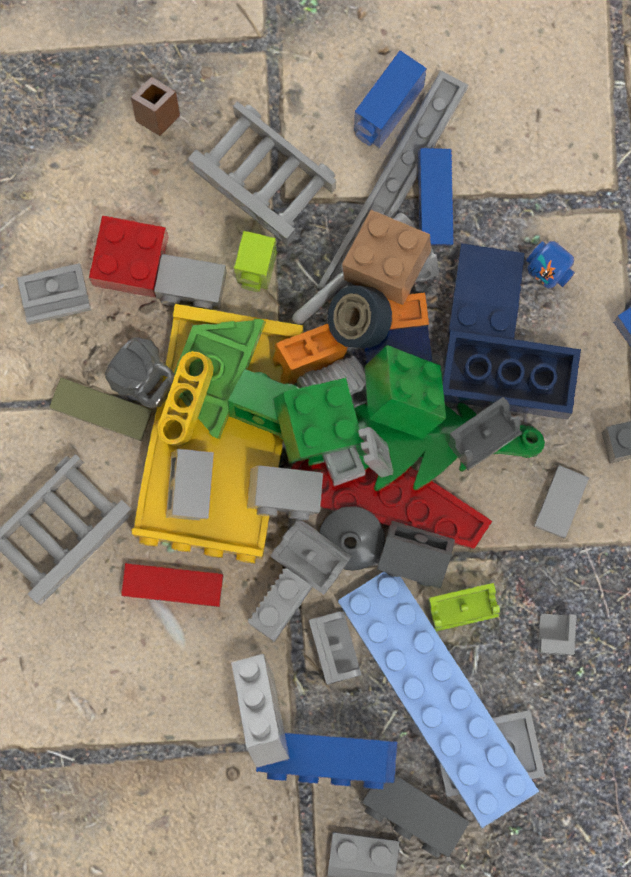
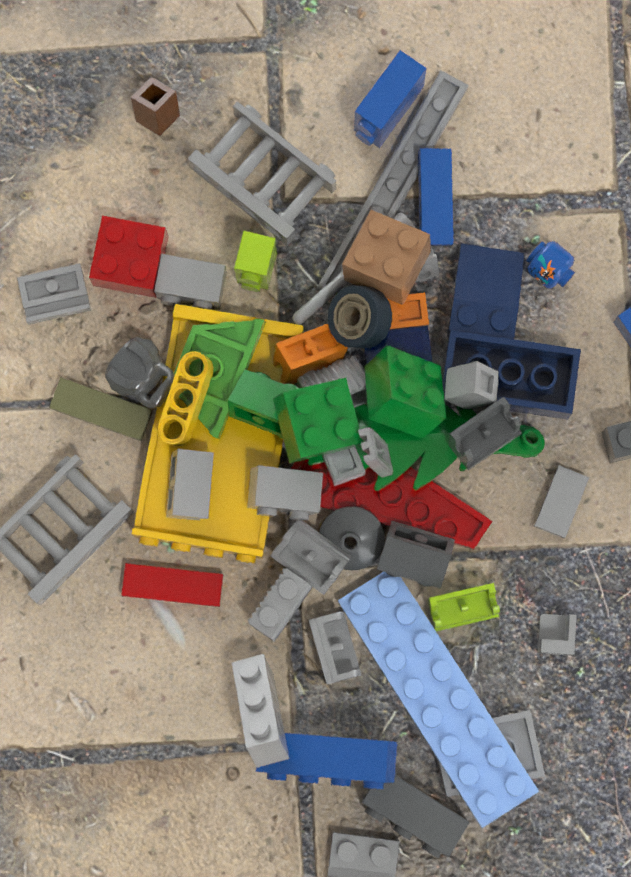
none -> light grey panel [444,361,499,409]

